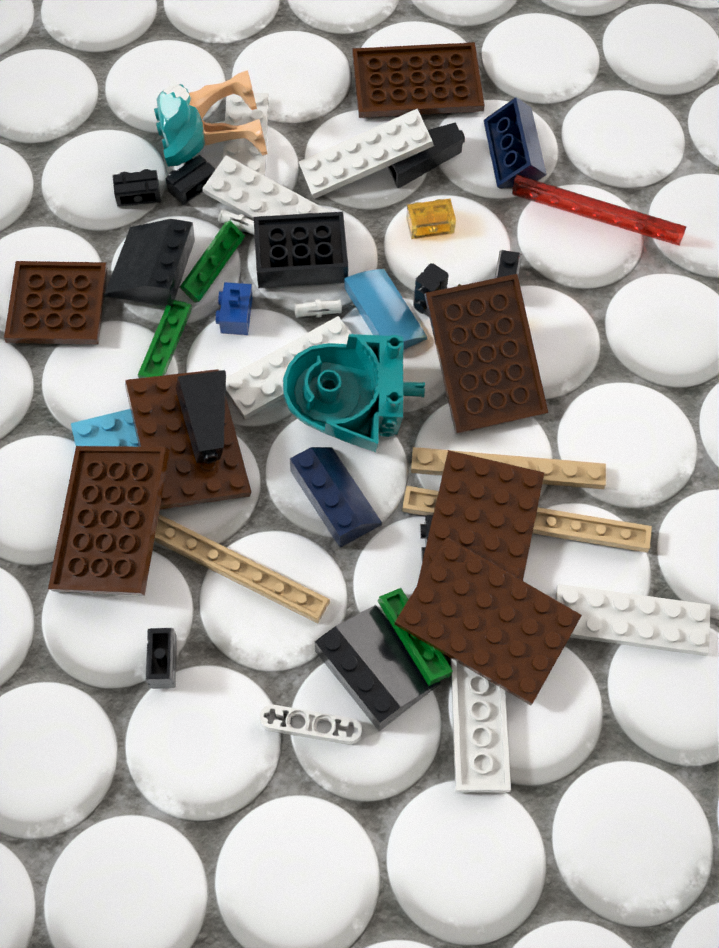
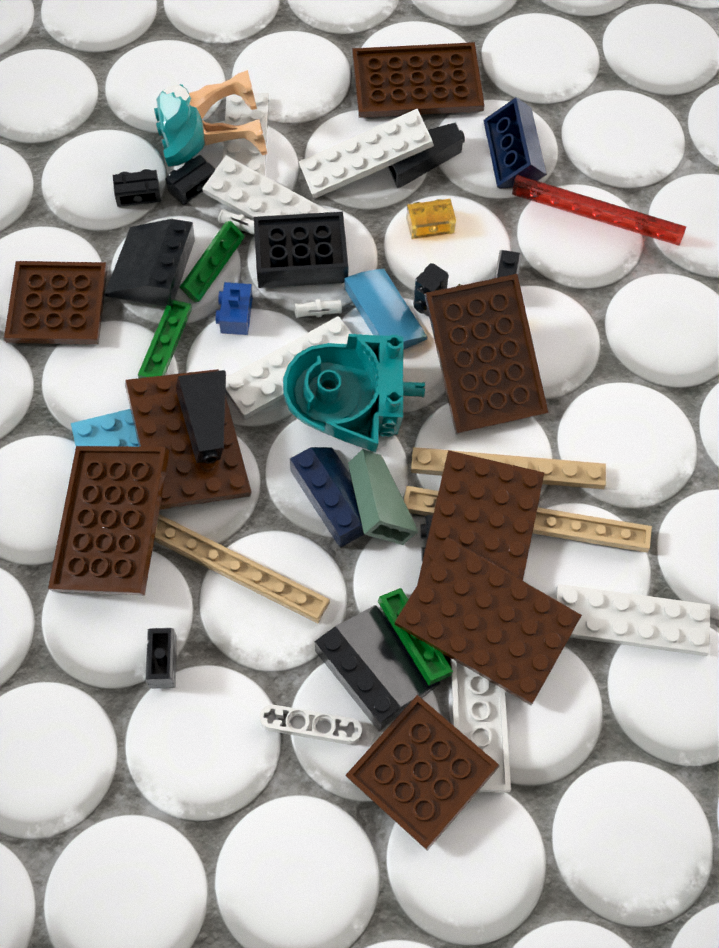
none -> reddish brown plate [345,695,500,851]
none -> sand green slope [348,449,418,545]

